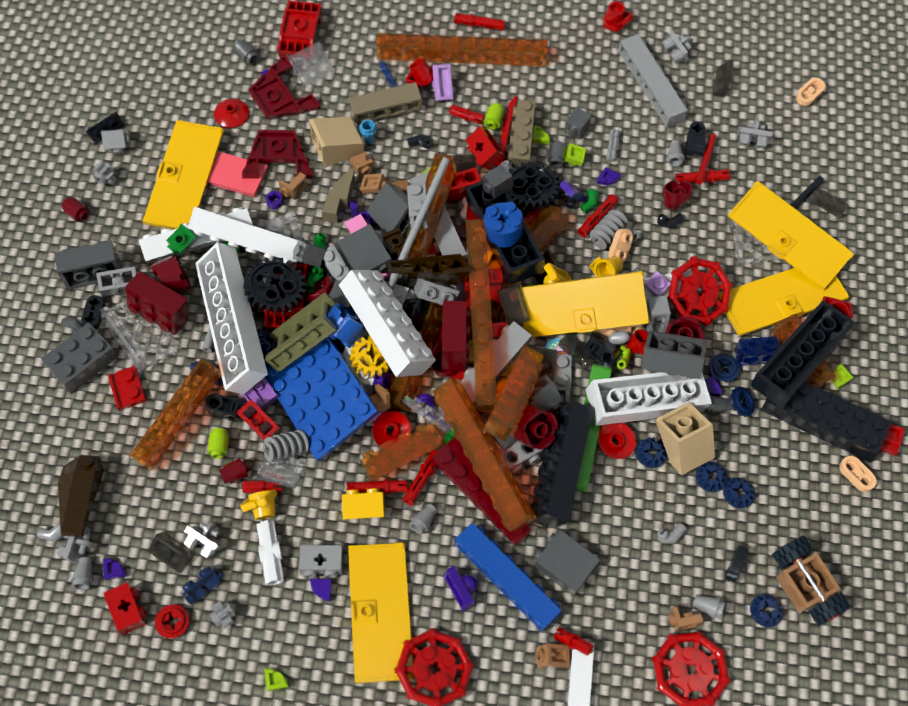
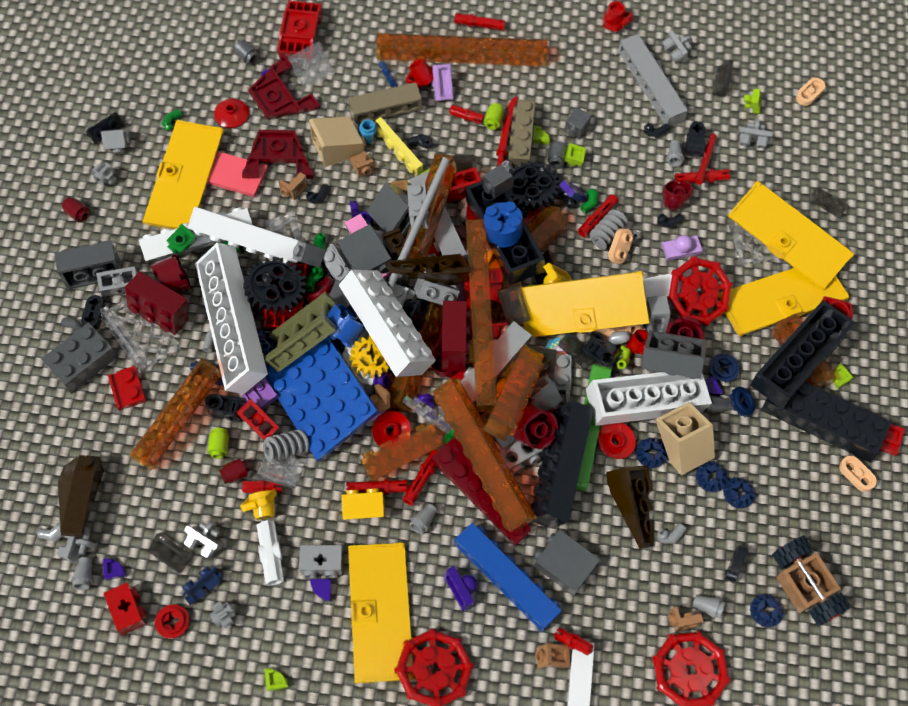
dark purple bush [266,191,283,209] -> none
dark tan slope [322,169,355,223] -> none
medium nougat bracket [360,174,390,194] -> none
red brick [465,126,506,170] -> none
yellow piece [589,256,623,277] -> none
dark purple tile [596,167,621,185] -> none
light grey axle [606,129,620,161] -> none
lavender plate [644,271,671,296] -> none
clear blue brick [734,336,780,366] -> none
black bar [791,176,824,209] -> none
none -> green arm [161,109,182,131]
none -> black arm [306,184,331,204]
none -> light yellow plate [375,117,423,176]
none -> dark brown wedge [606,465,654,549]
none -> black arm [644,123,670,138]
none -> lavender tile [661,235,703,261]
none -> lime tile [743,89,762,114]

